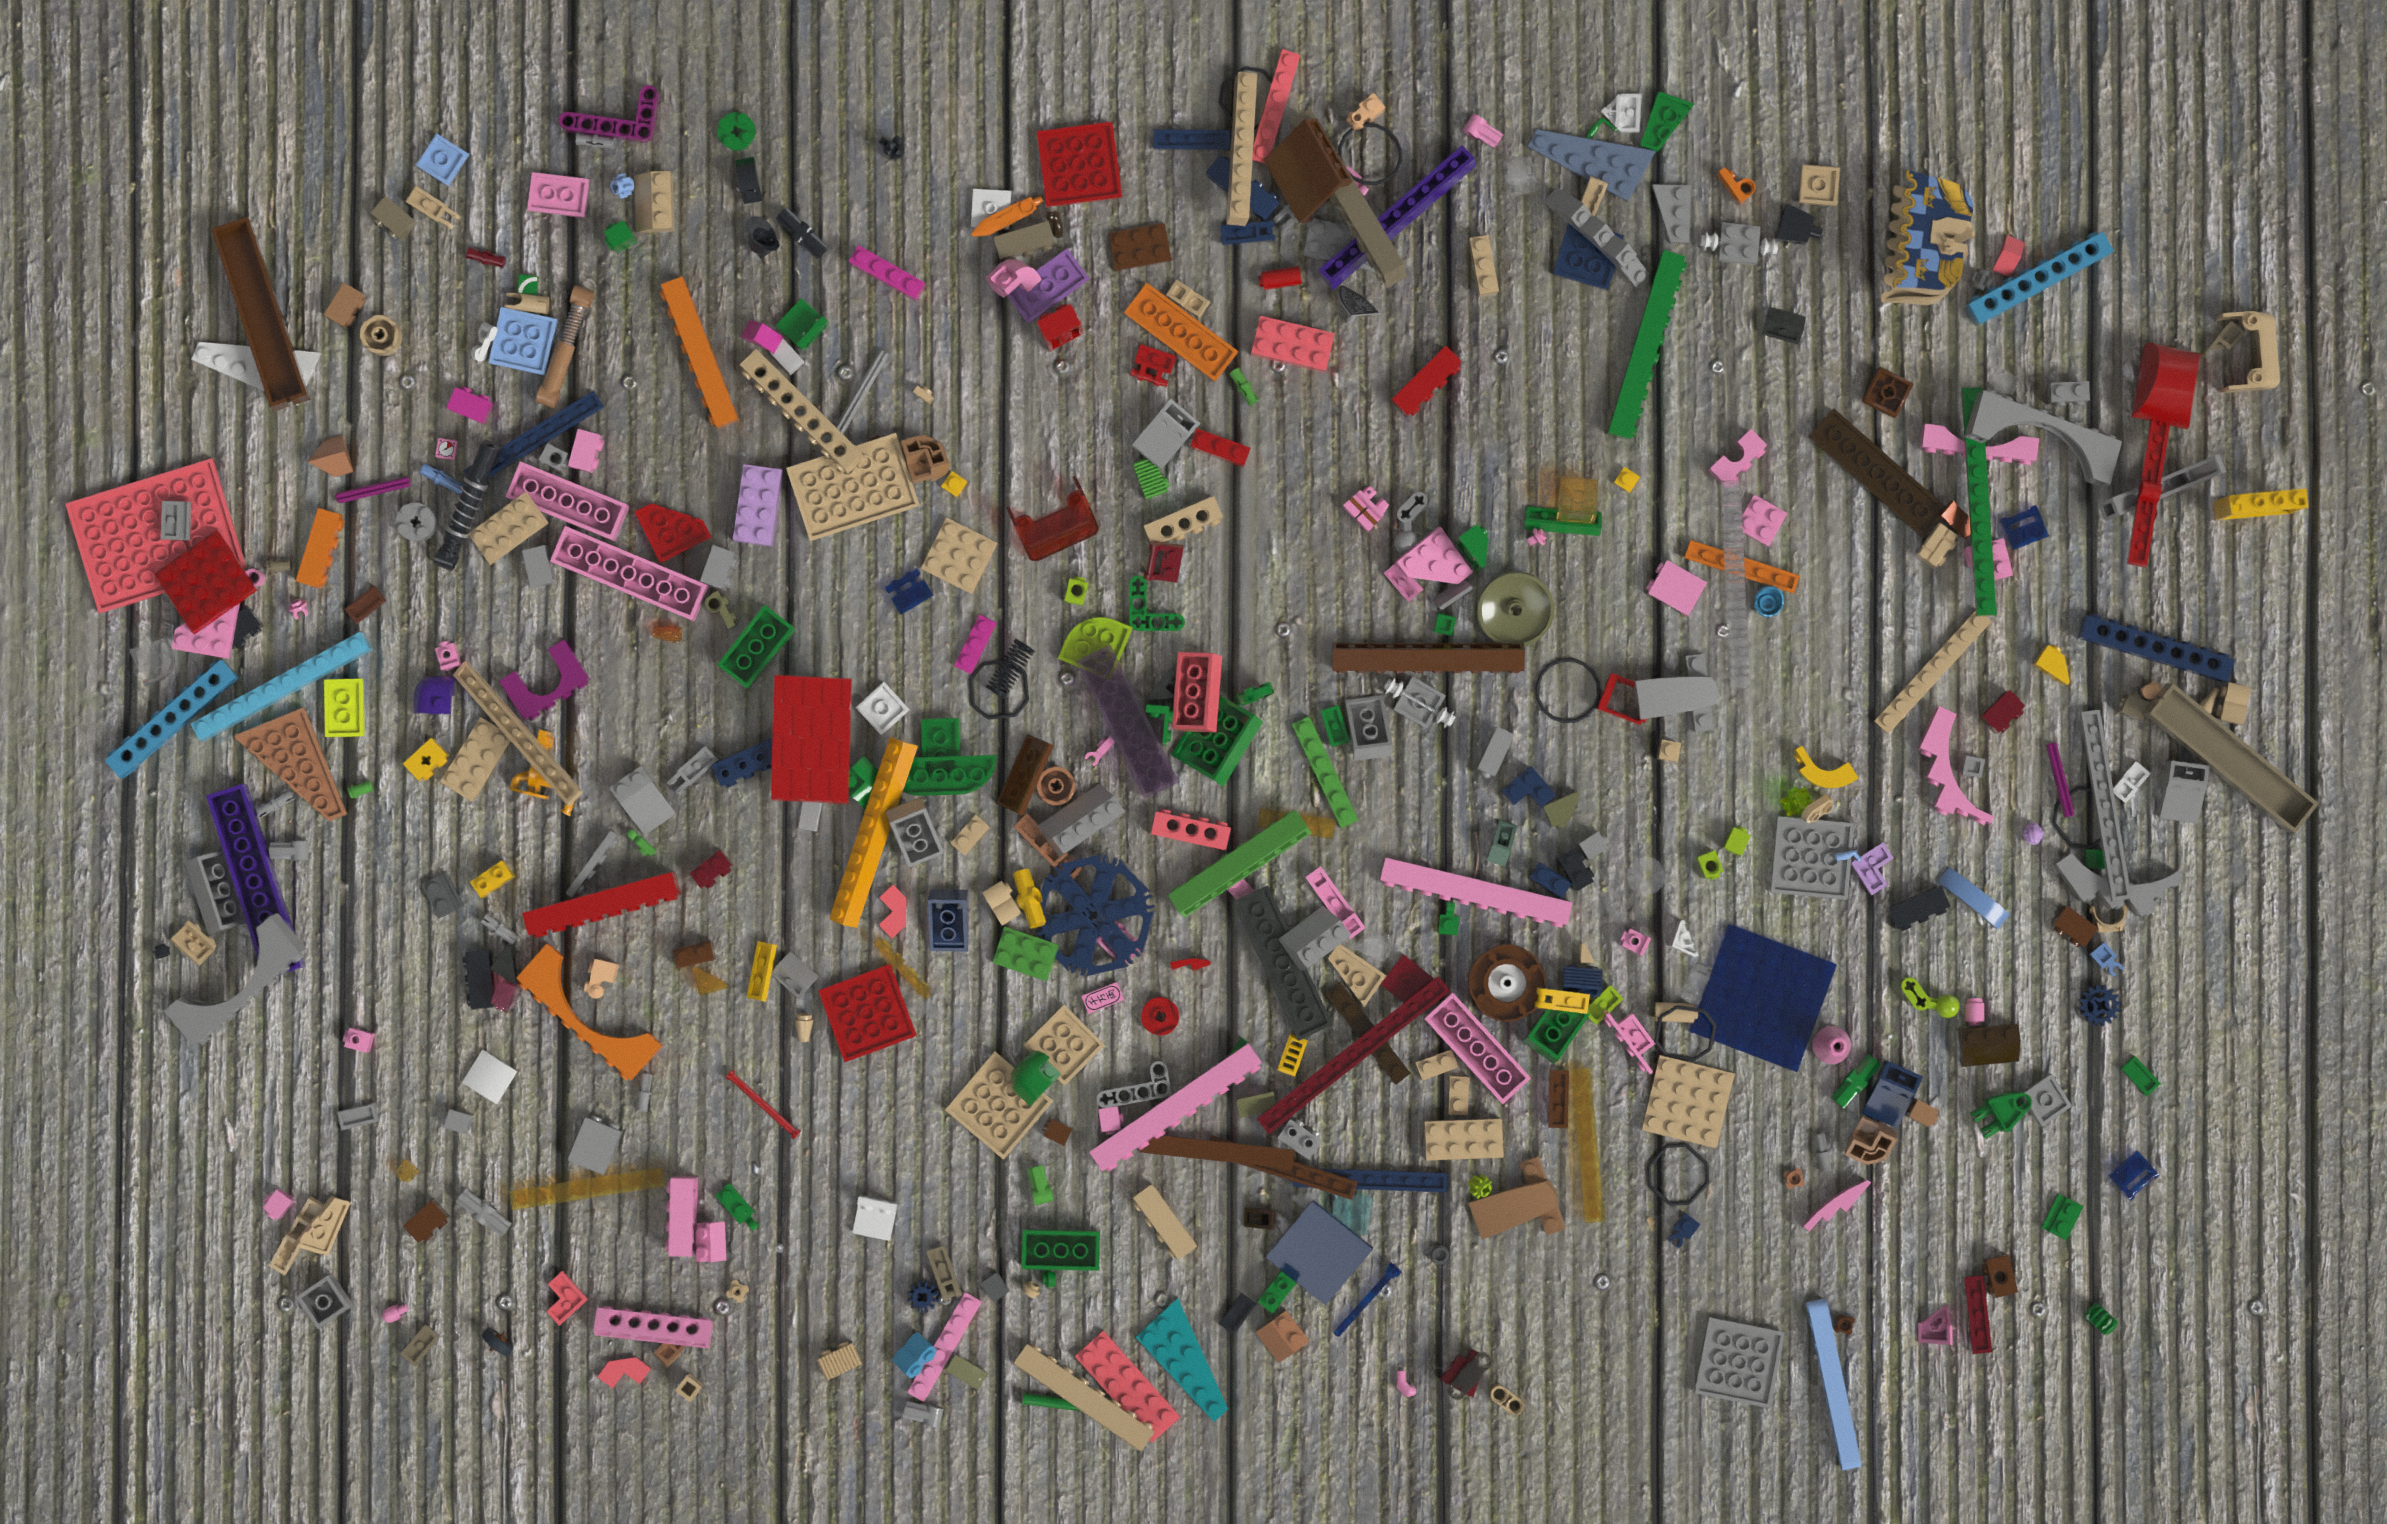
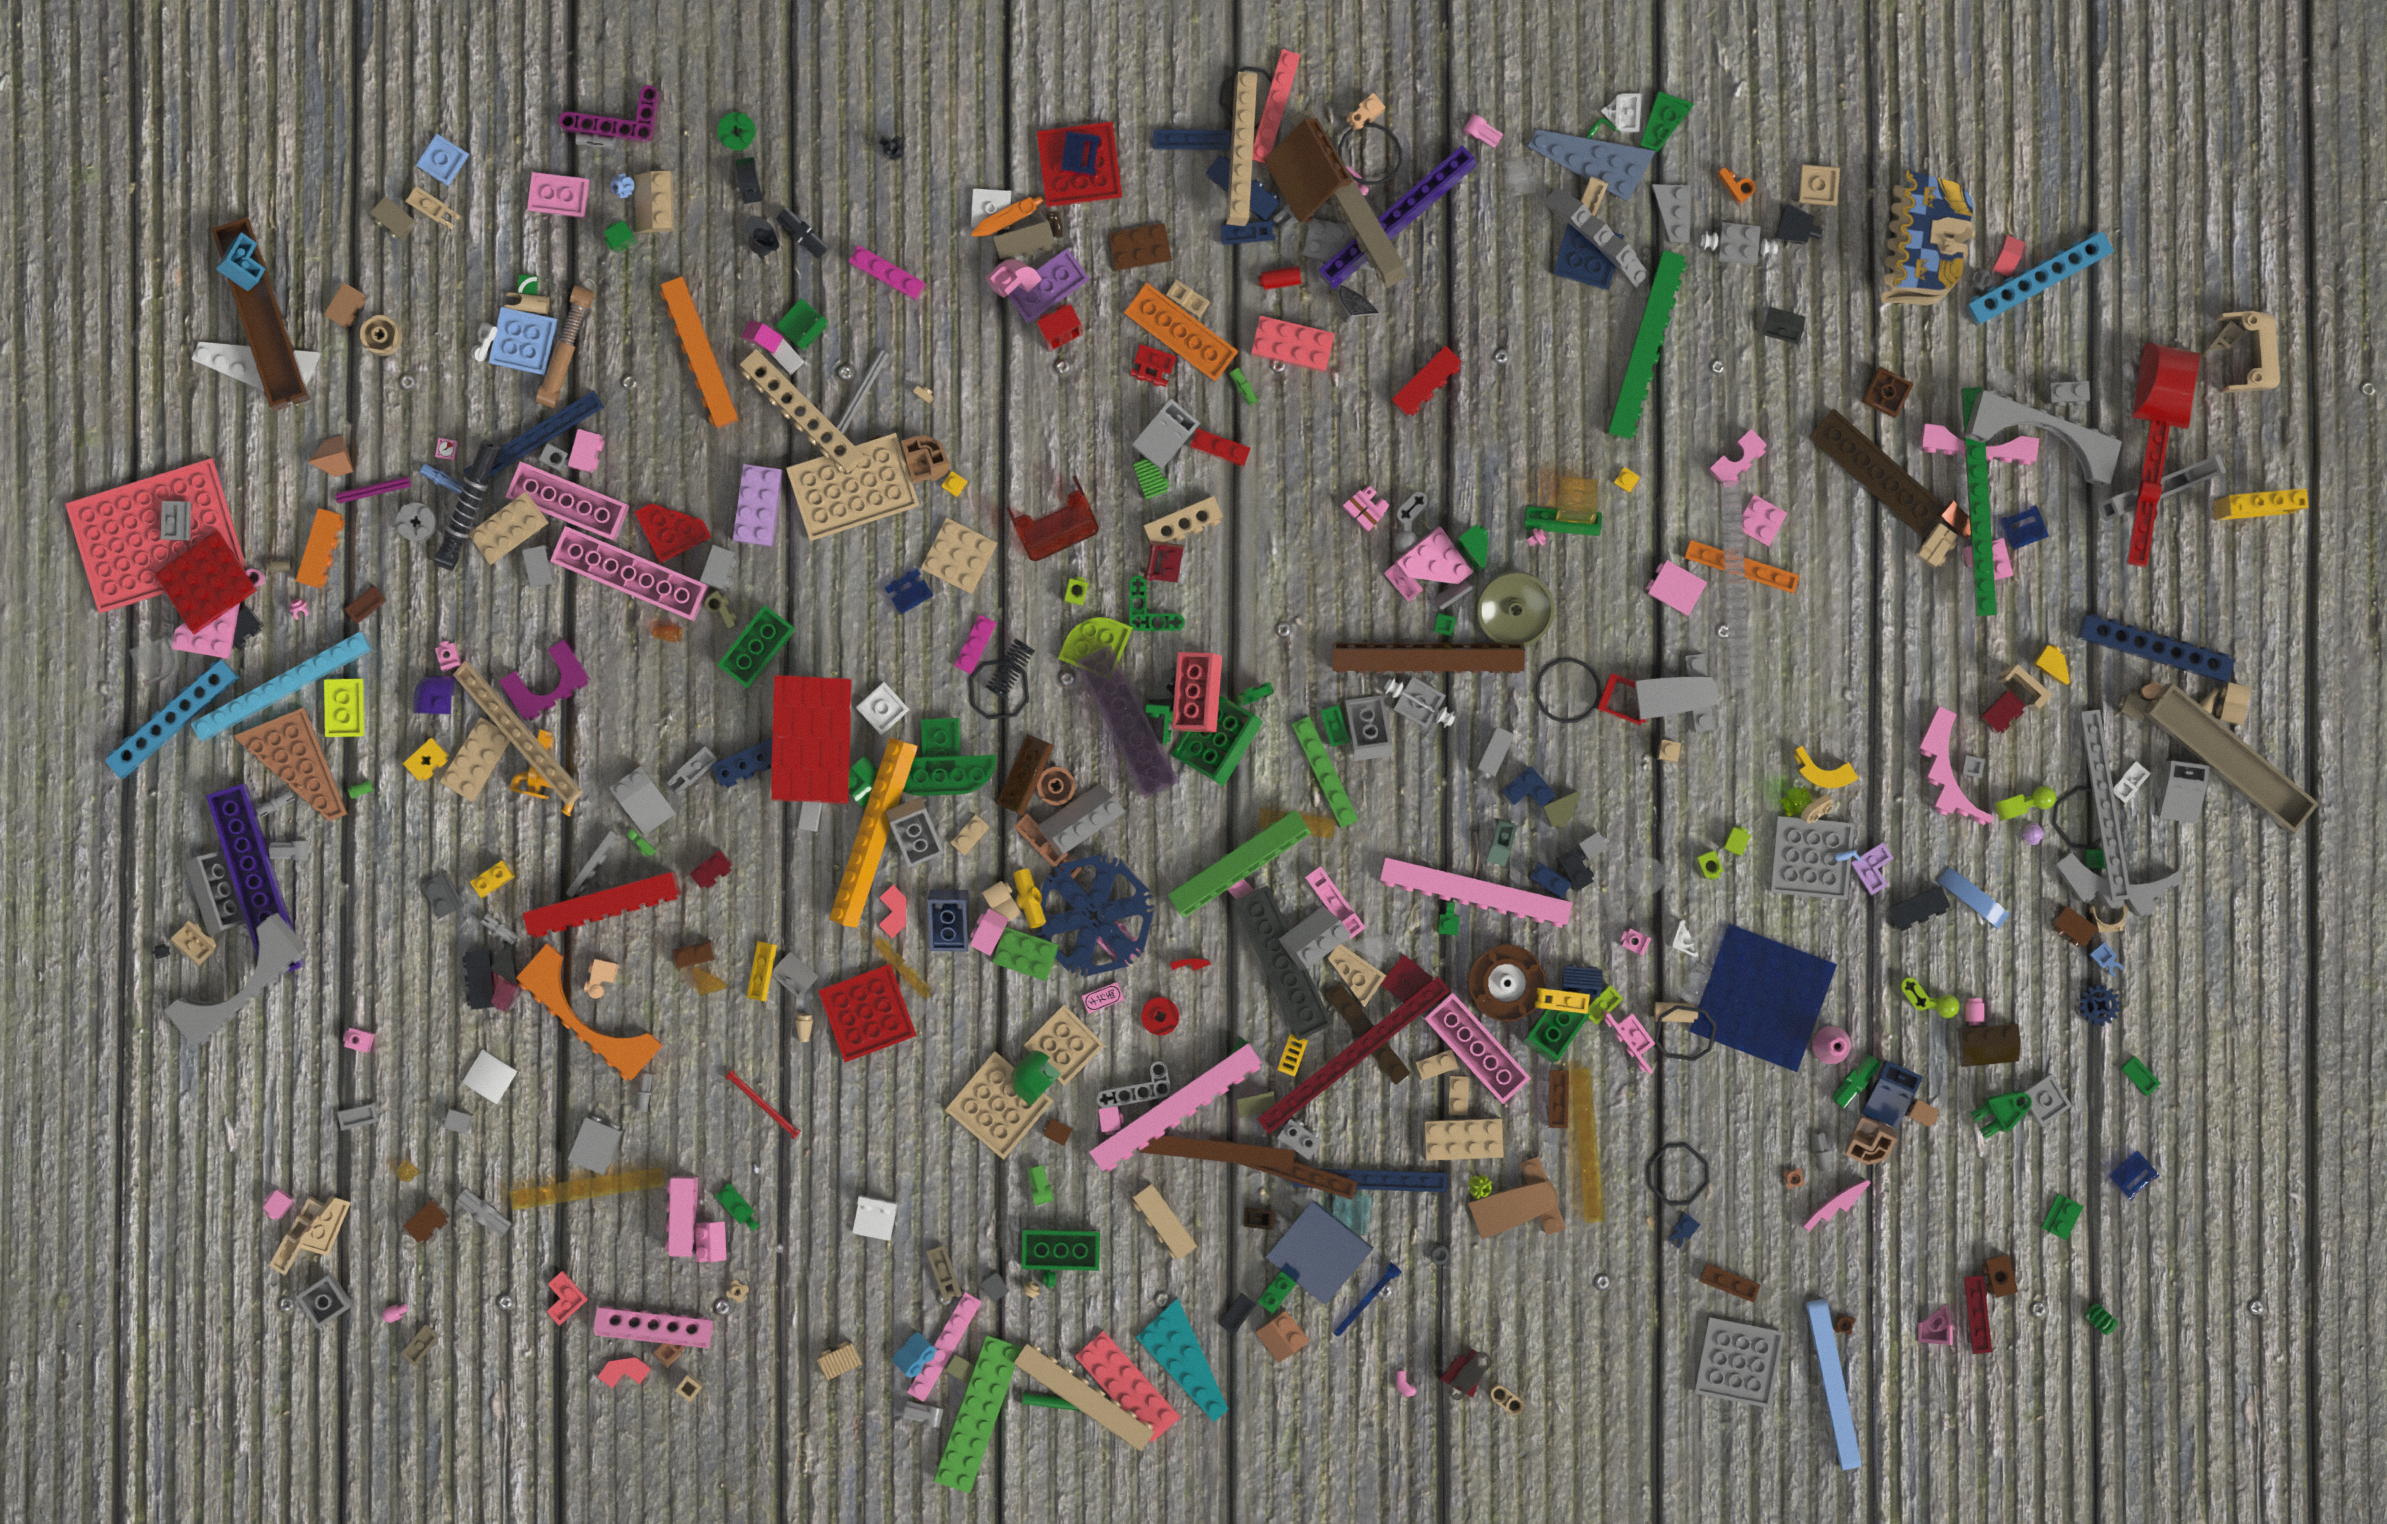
dark pink brick [447,386,493,425] -> none
dark red pin [466,247,506,269] -> none
black wheel [481,1327,514,1356] -> none
dark blue gear [907,1280,939,1313] -> none
bright pink plate [1085,737,1115,766] -> none
coral brick [1151,809,1231,851] -> none
tan brick [1468,235,1499,297] -> none
tan slope [1578,943,1595,963] -> none
tan plate [1641,1055,1735,1148] -> none
dark azure hair [1753,586,1784,617] -> none
tan plate [1873,610,1992,734] -> none
magenta axle [2046,743,2075,817] -> none
none -> dark azure brick [216,232,265,291]
none -> bright green plate [933,1334,1022,1493]
none -> bright pink brick [970,908,1009,956]
none -> clear blue plate [1061,132,1101,176]
none -> reddish brown plate [1699,1263,1761,1303]
none -> lime beam [1994,785,2057,821]
none -> tan panel [1998,664,2053,711]

